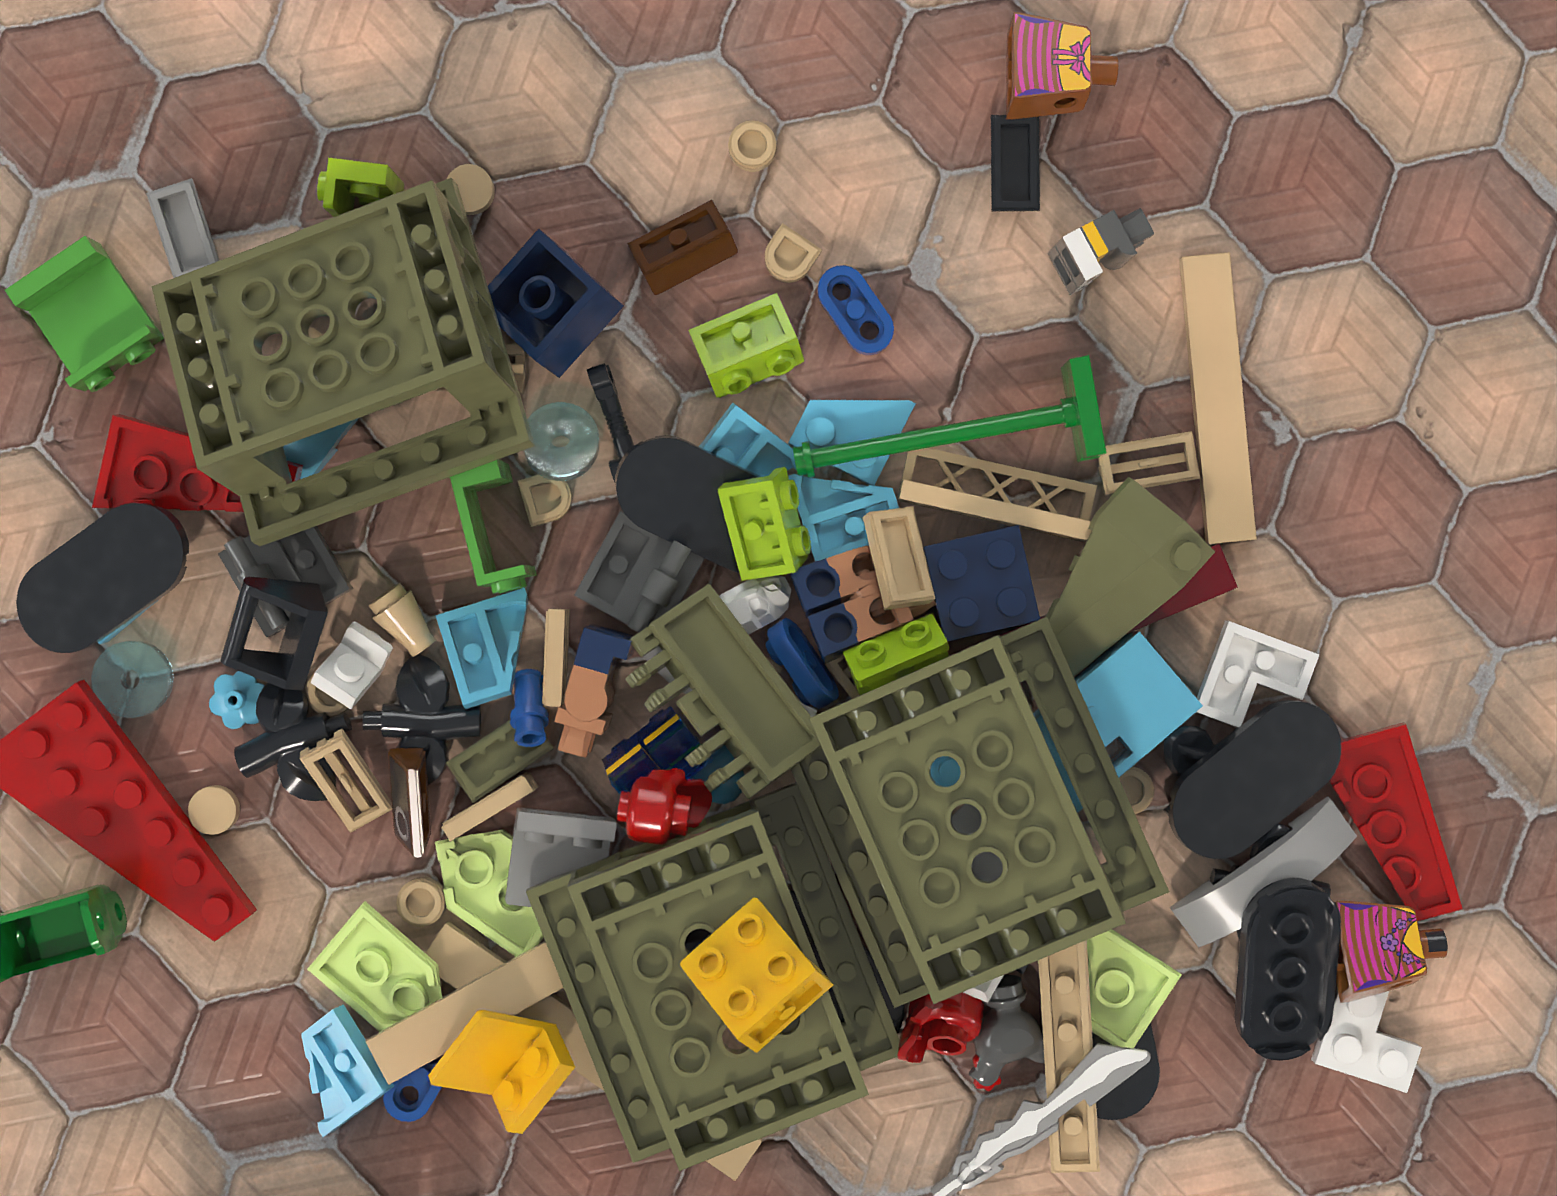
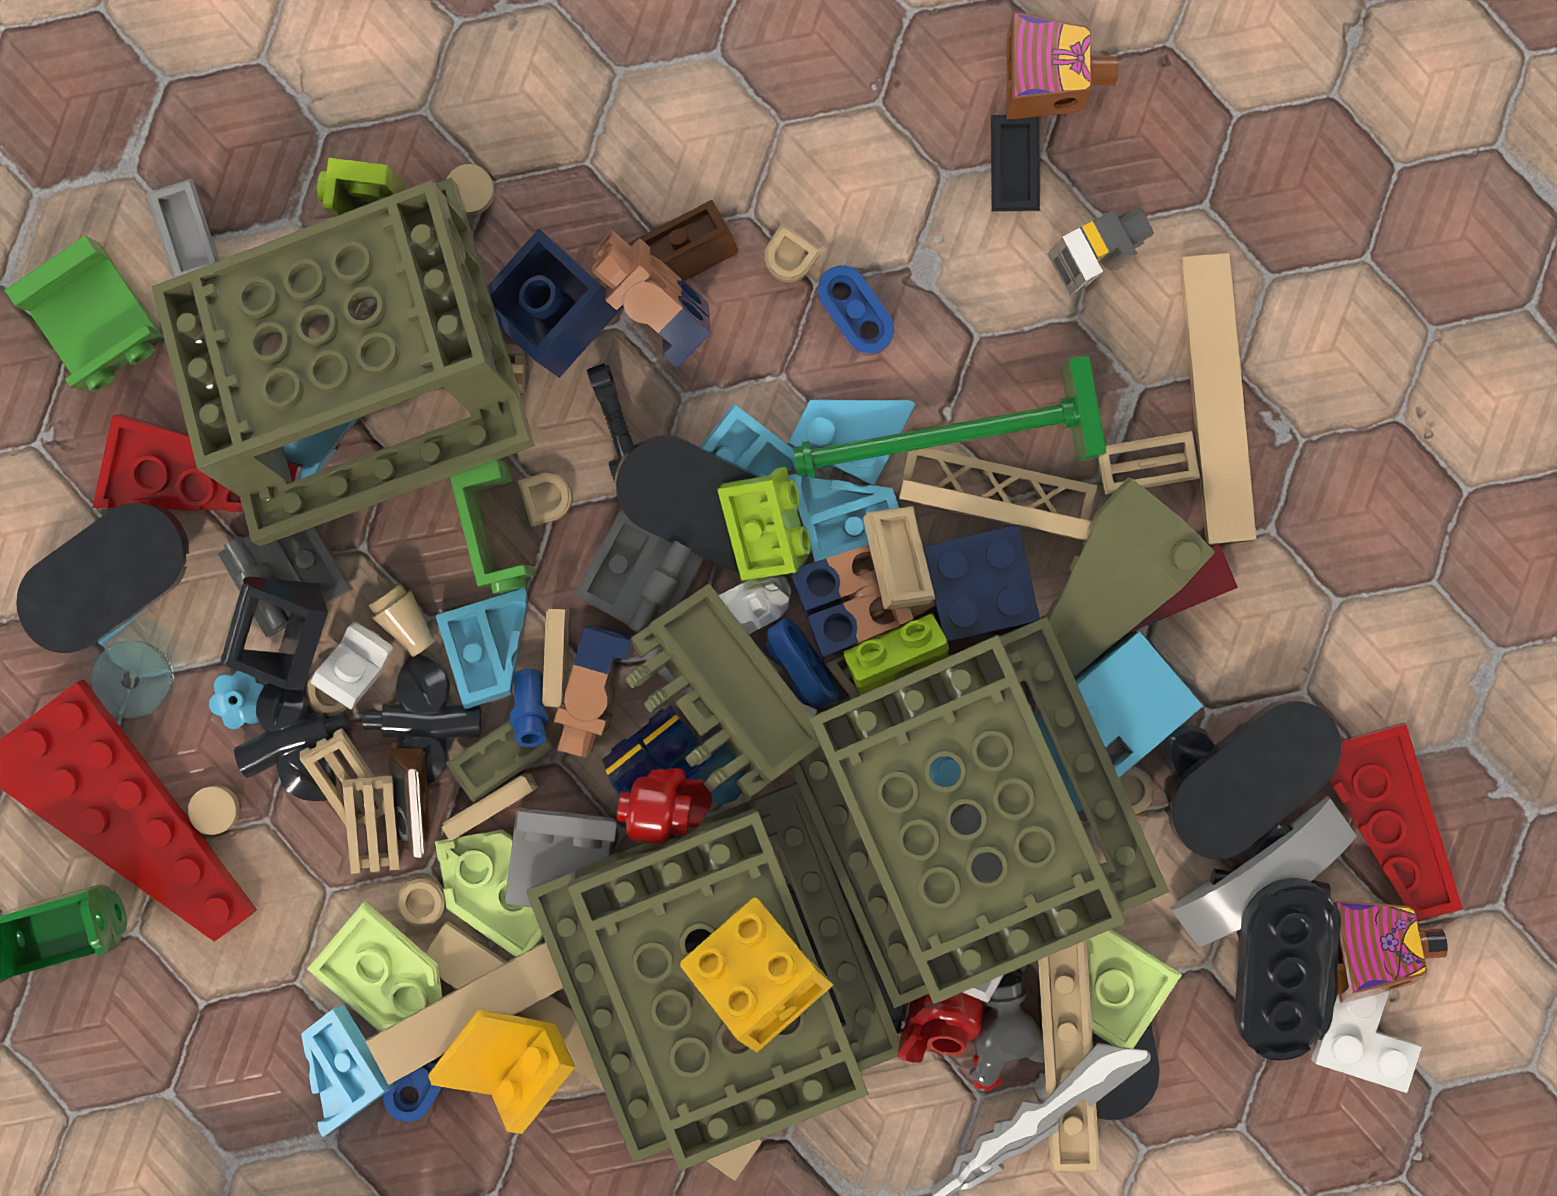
clear light blue piece [523,402,600,481] -> none
lime bracket [688,293,804,398] -> none
tan tile [728,120,776,172] -> none
white plate [1197,621,1319,728] -> none
none -> tan tile [343,776,400,874]
none -> nougat hips [592,231,711,368]

